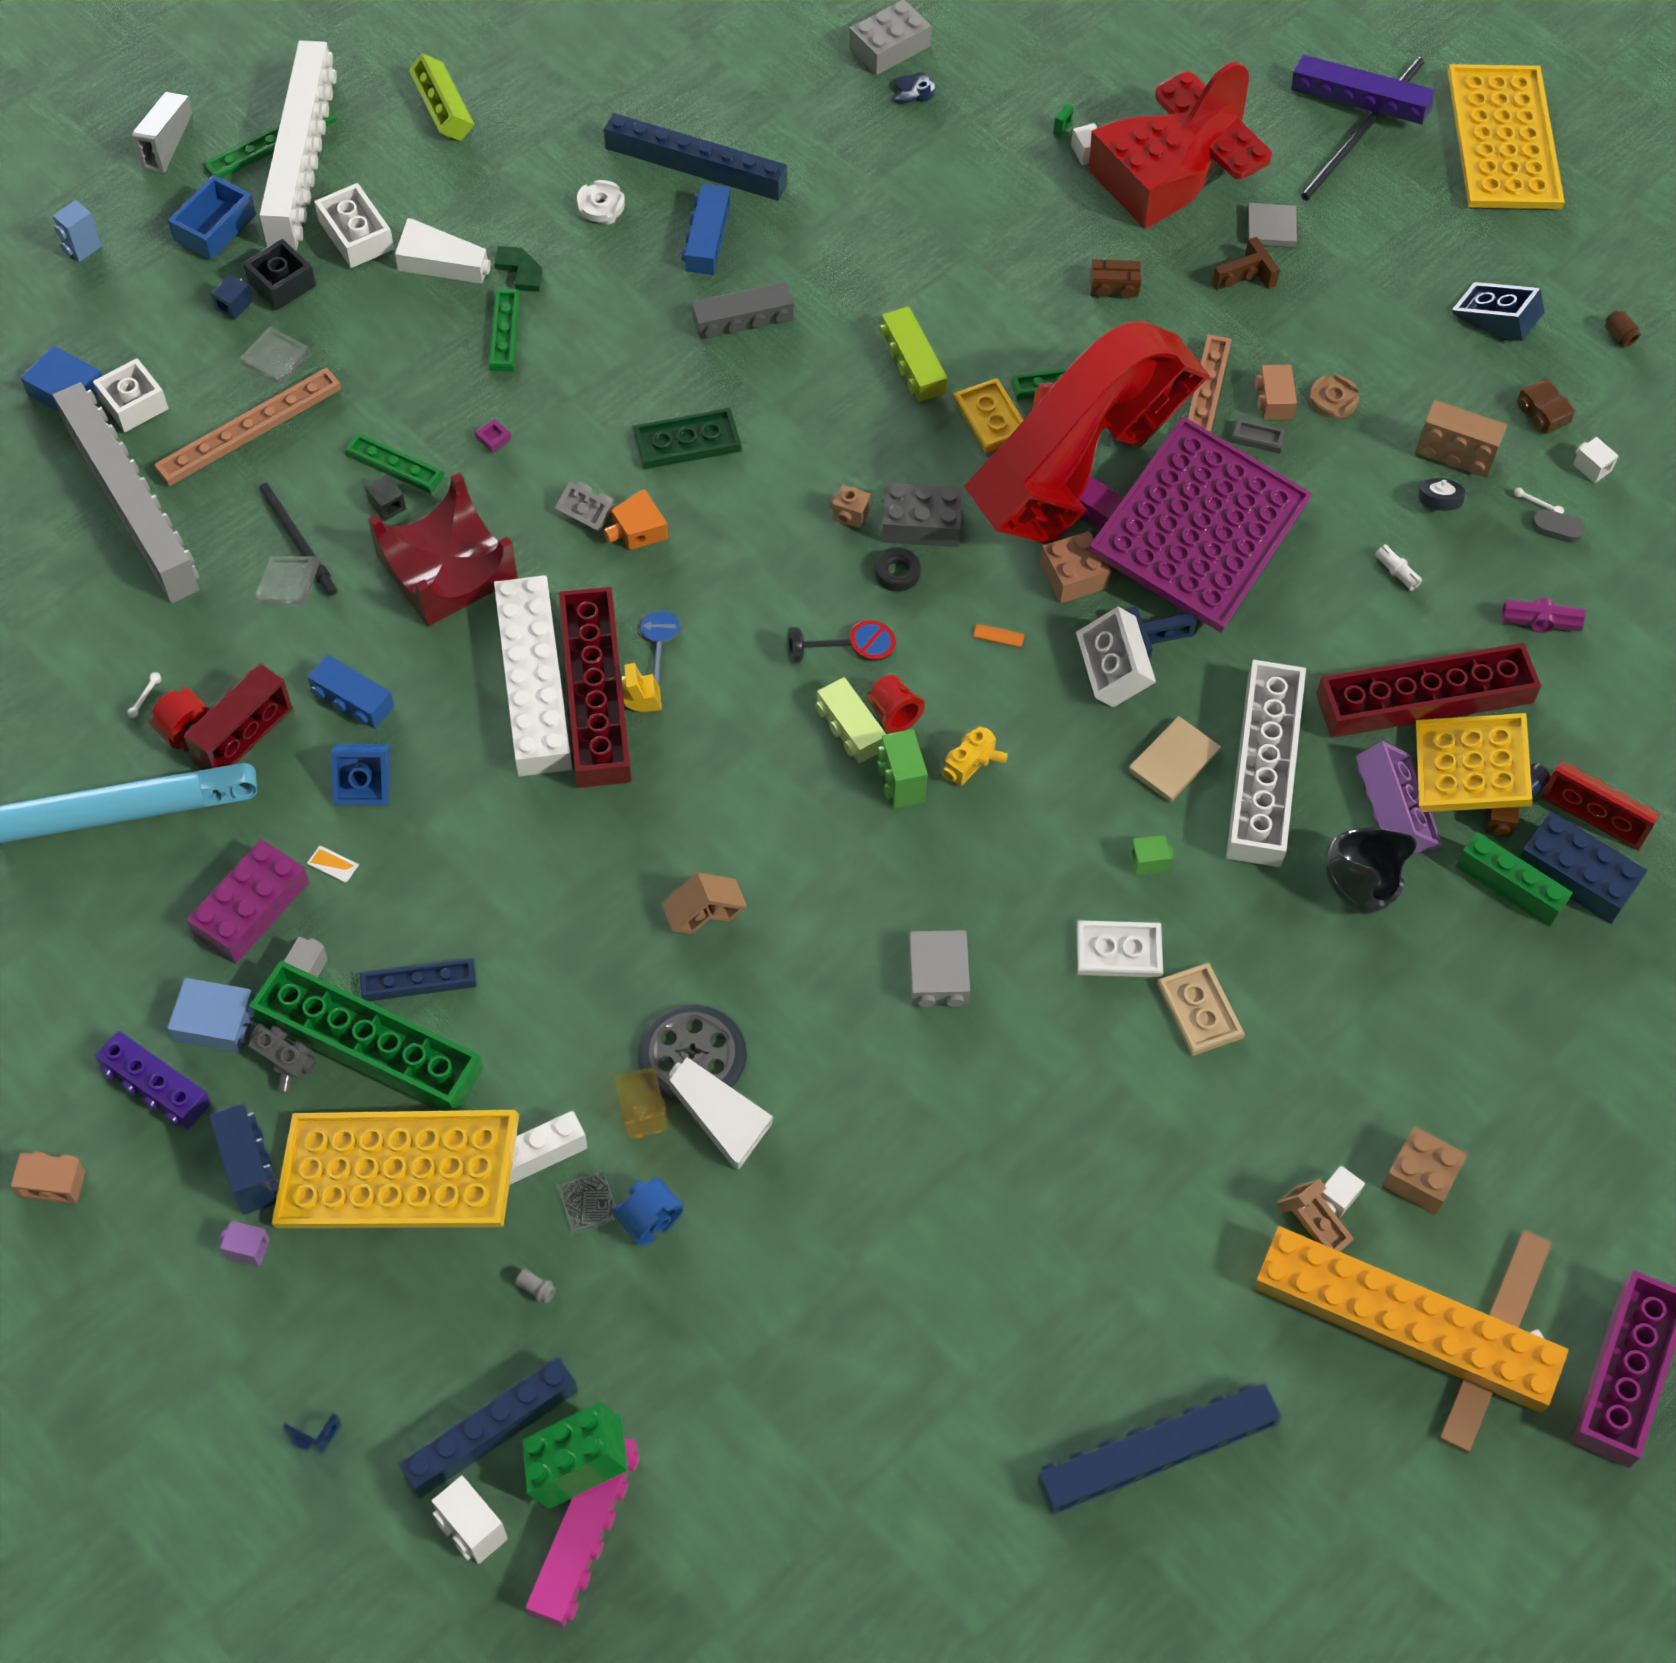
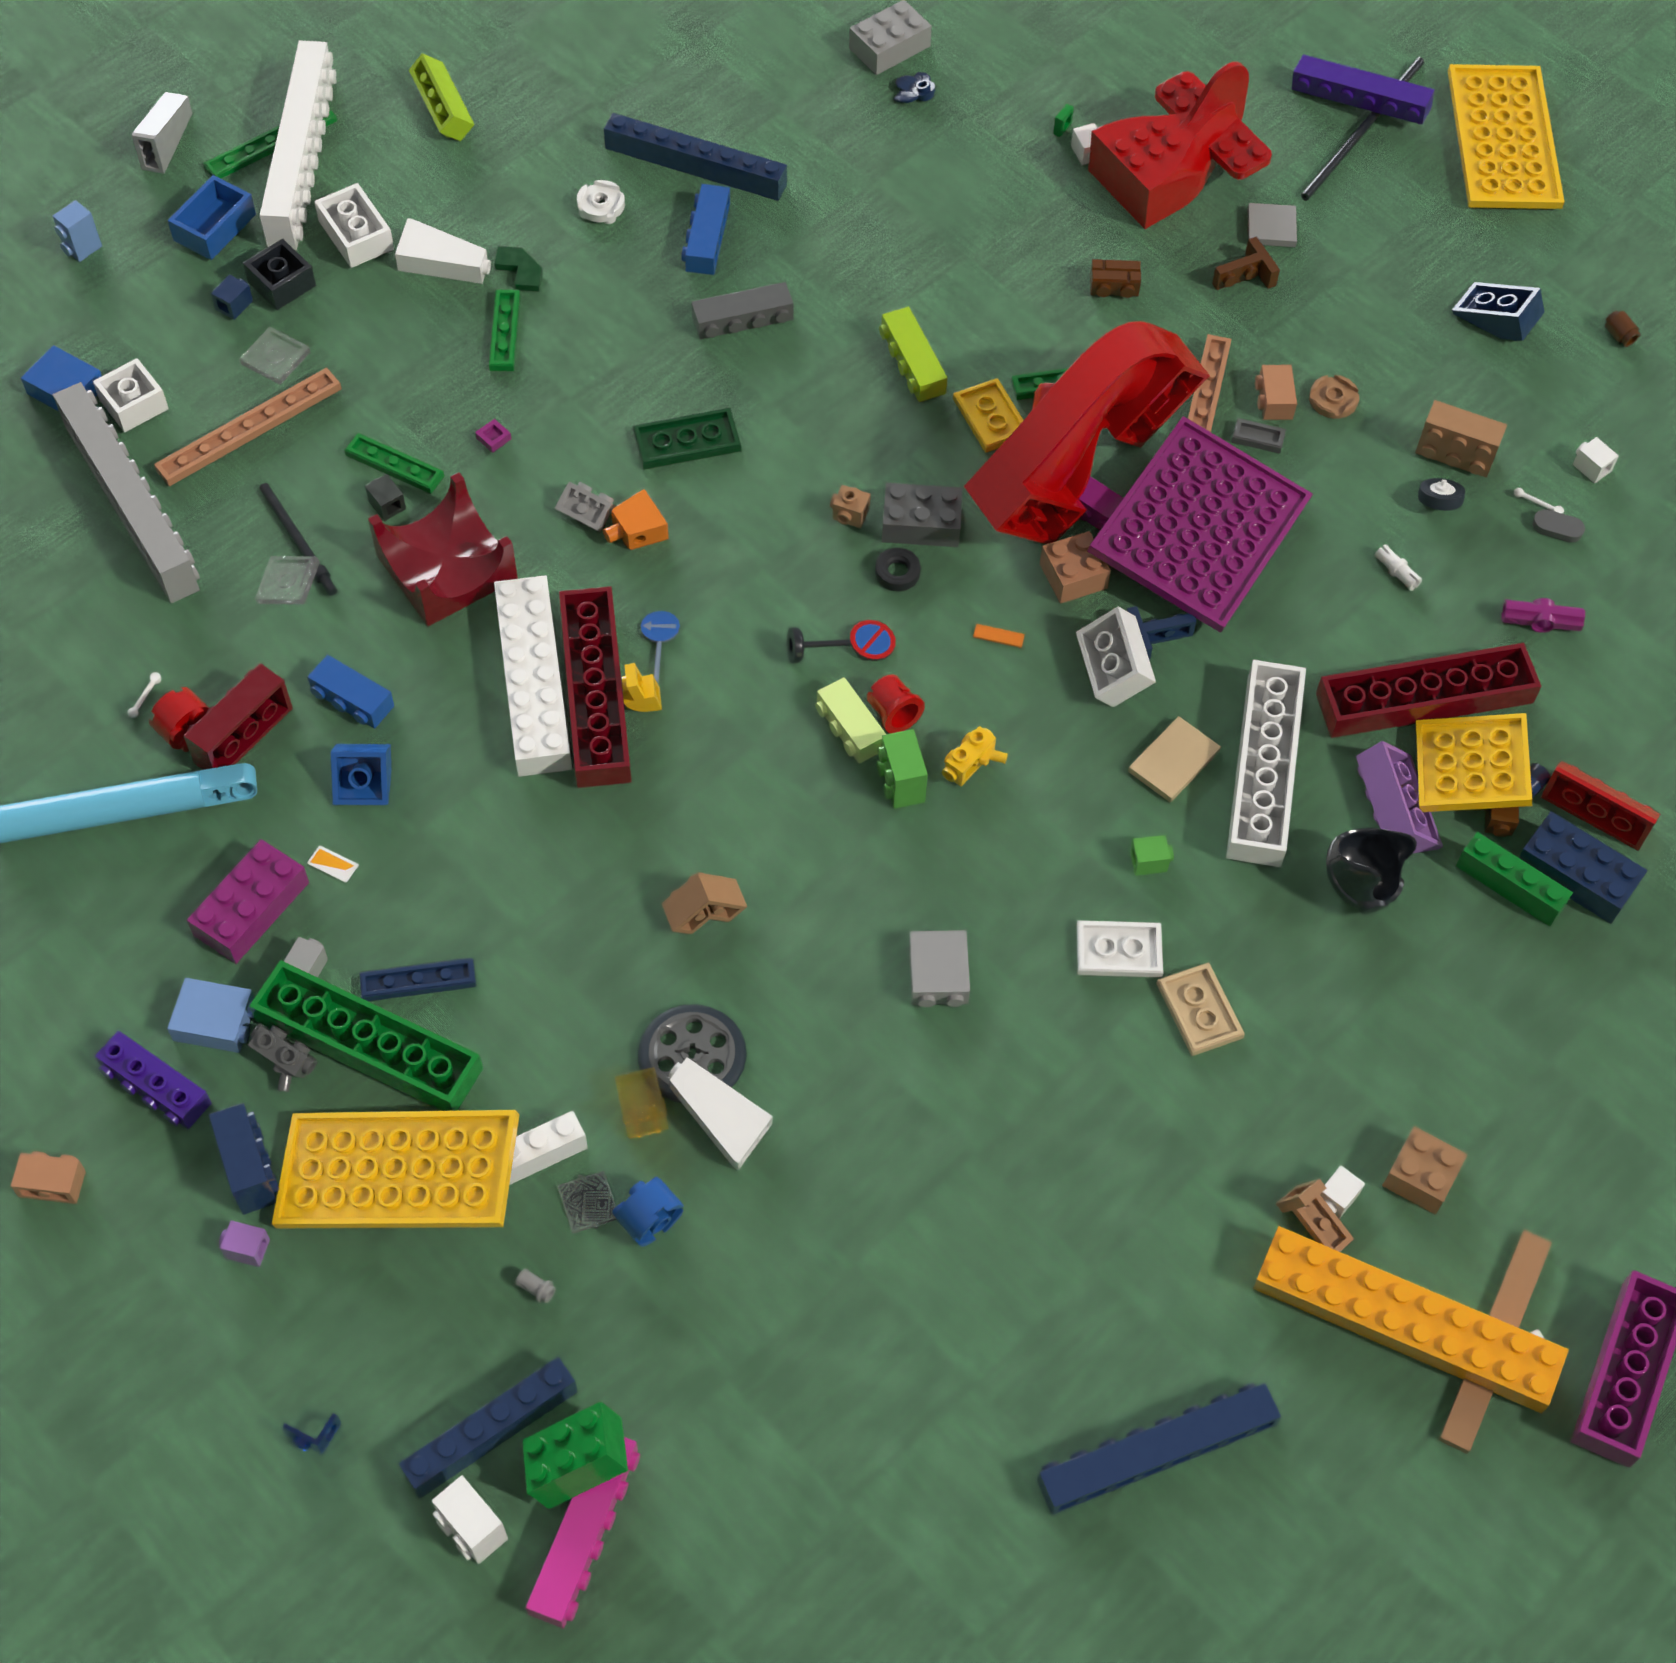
reddish brown brick [1517,378,1575,434] -> none

